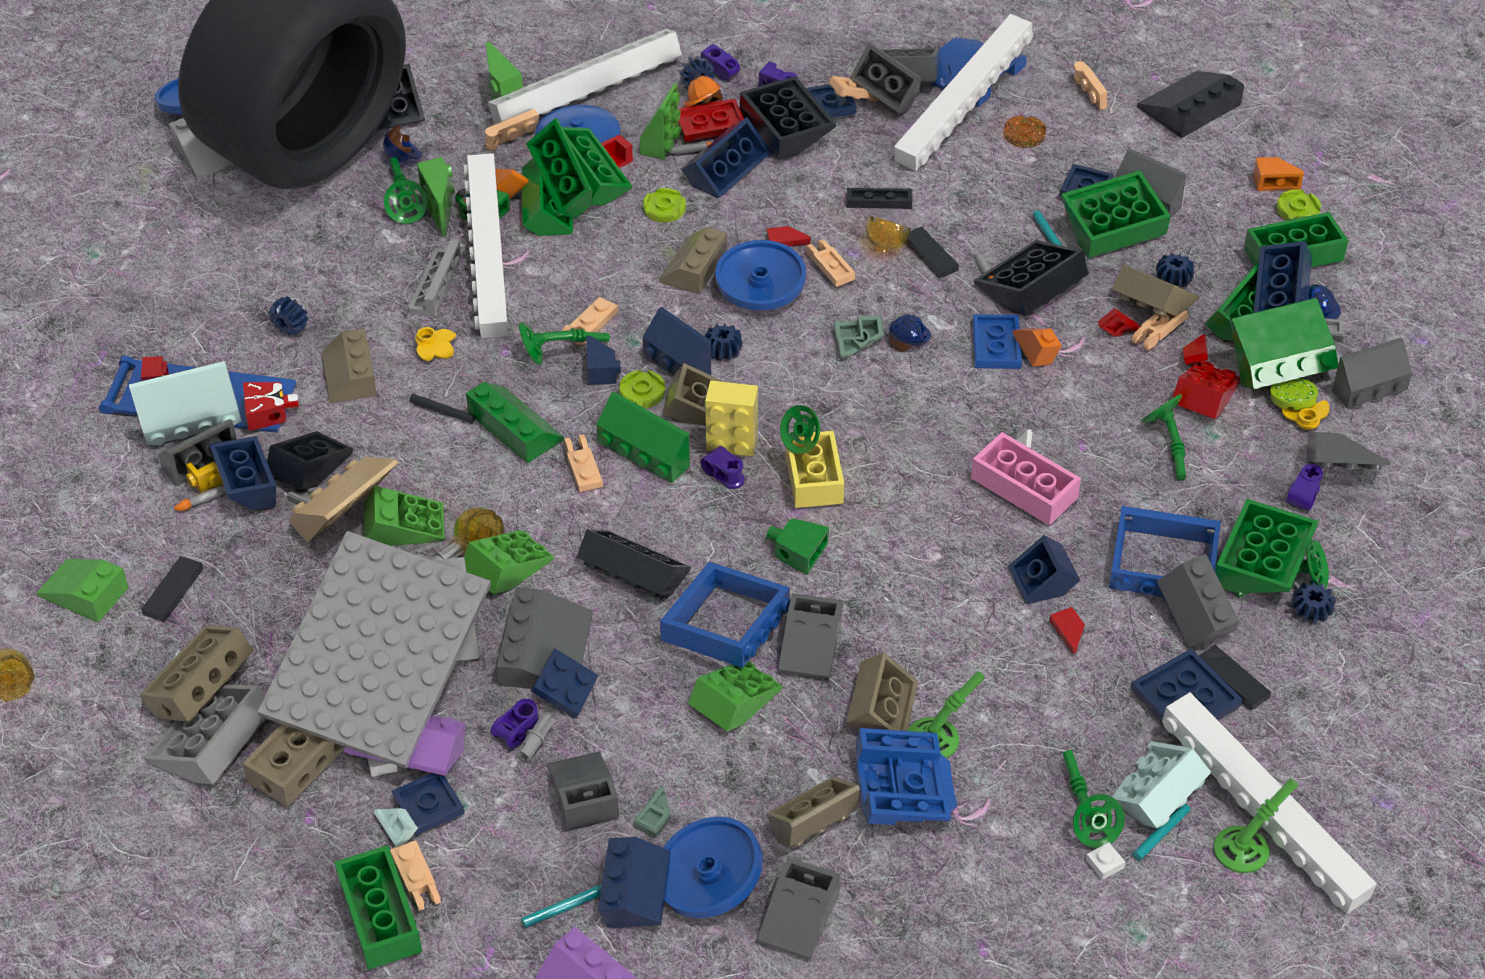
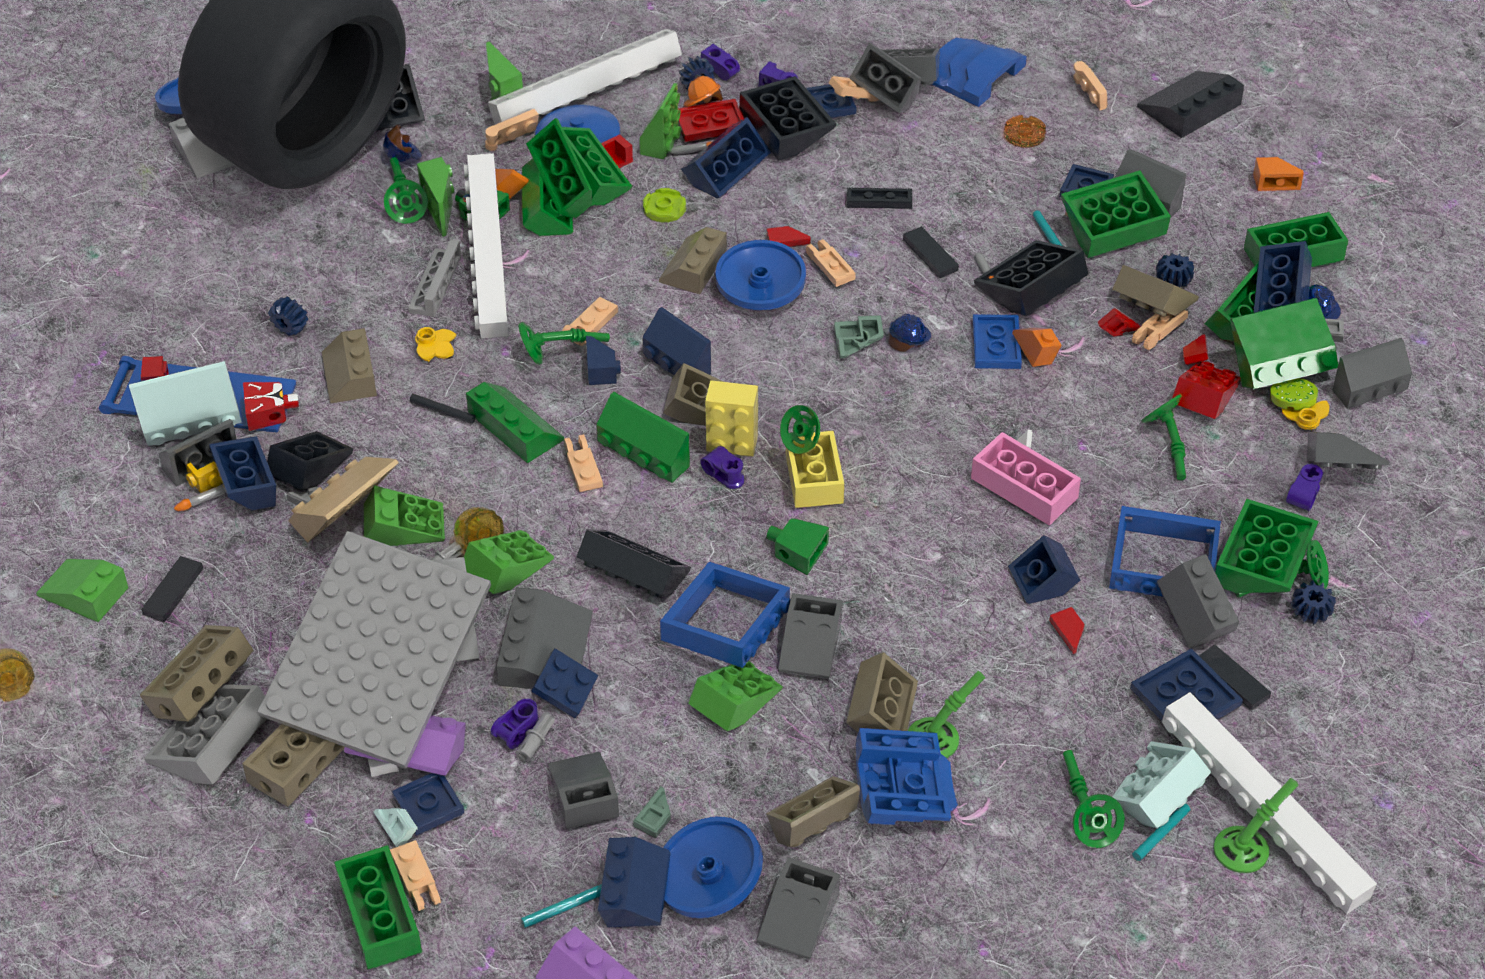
lime tile [619,370,666,408] -> none
dark blue gear [705,323,743,361] -> none
clear yellow cylinder [865,215,911,253] -> none
white brick [894,14,1033,171] -> none
white plate [1086,843,1125,880] -> none
lime tile [1276,189,1321,220] -> none

